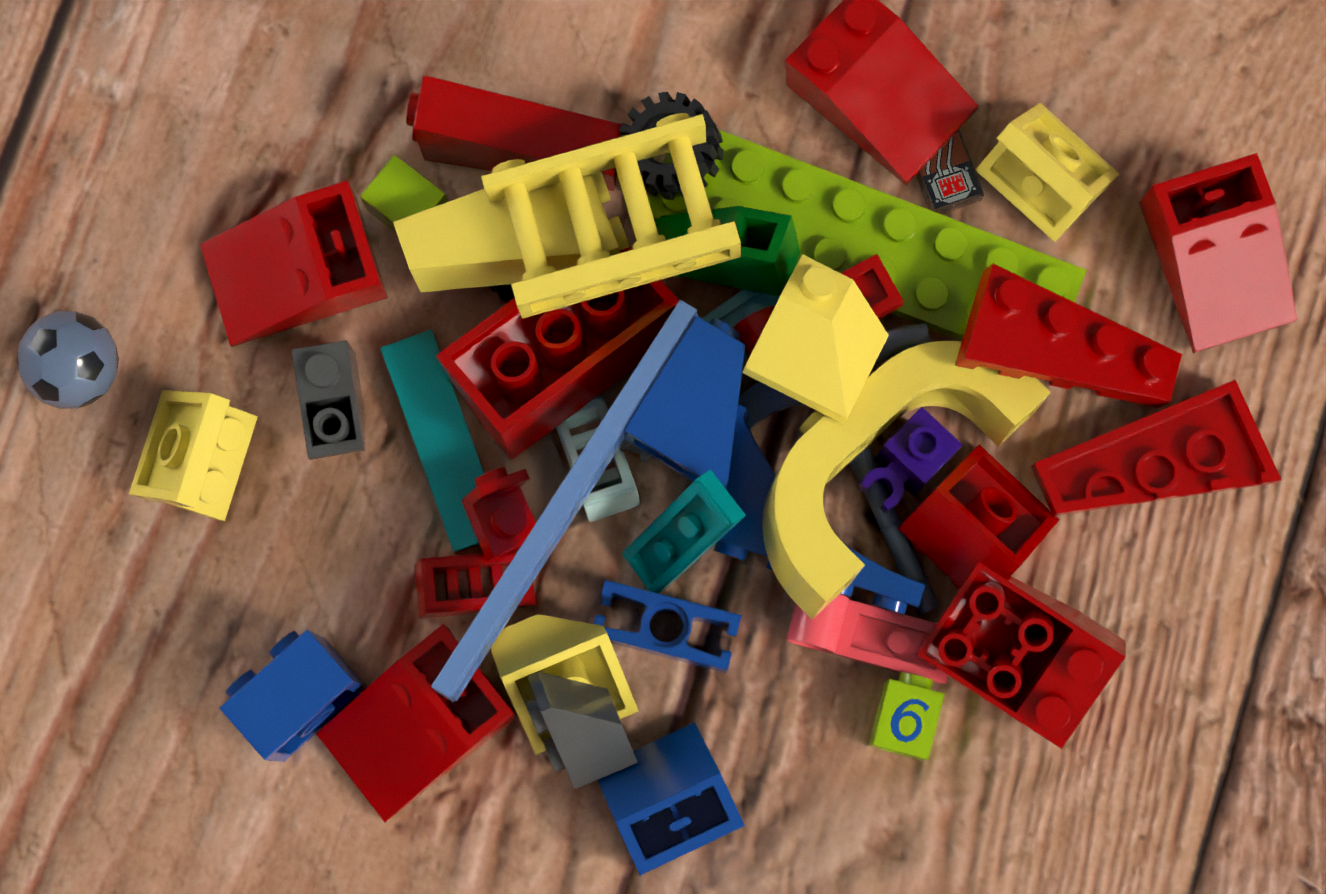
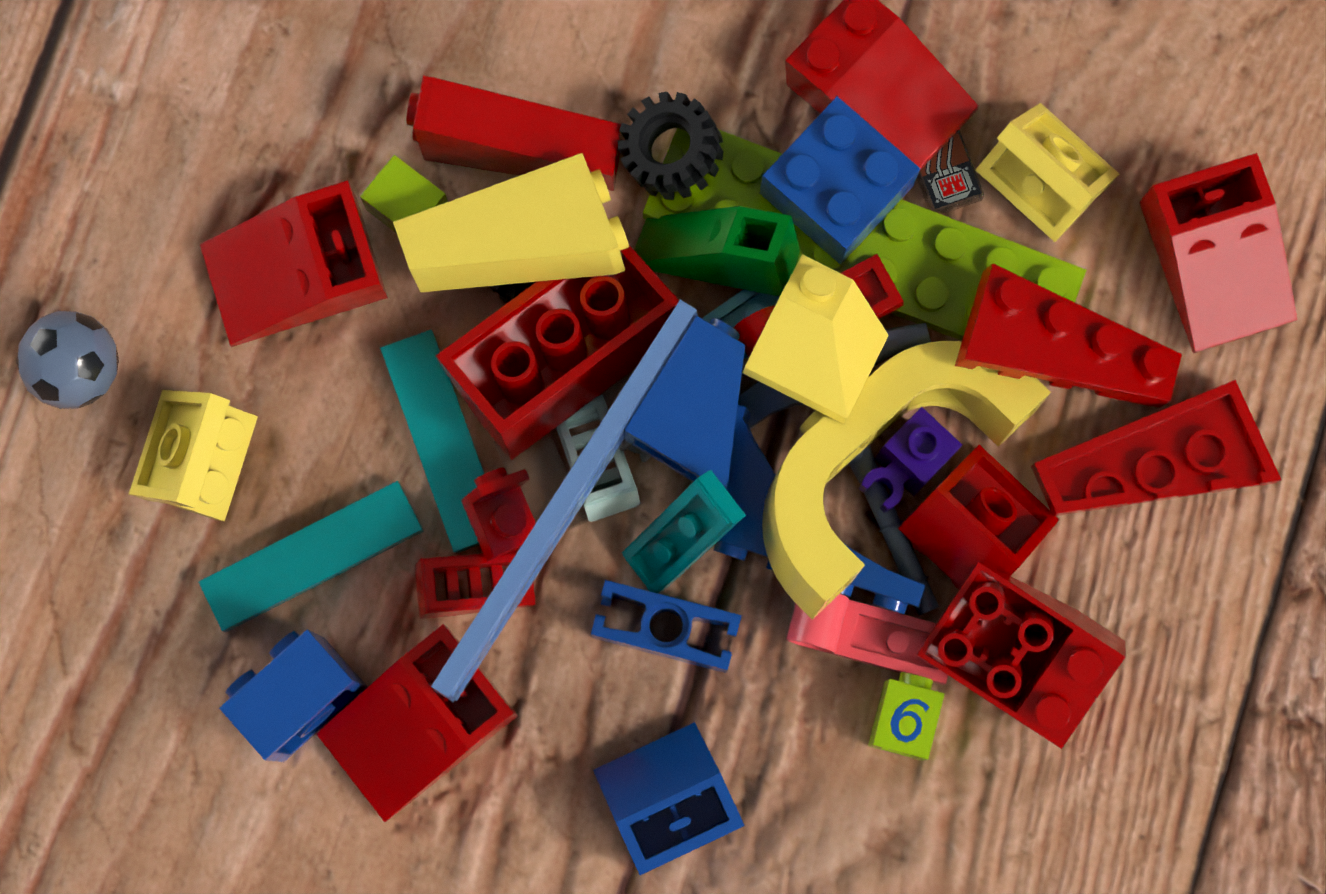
dark grey slope [292,340,365,460] -> none
light yellow fence [481,113,741,319] -> none
light yellow slope [491,614,639,755] -> none
dark grey slope [525,671,638,789] -> none
none -> teal tile [198,481,424,632]
none -> blue brick [760,96,921,265]

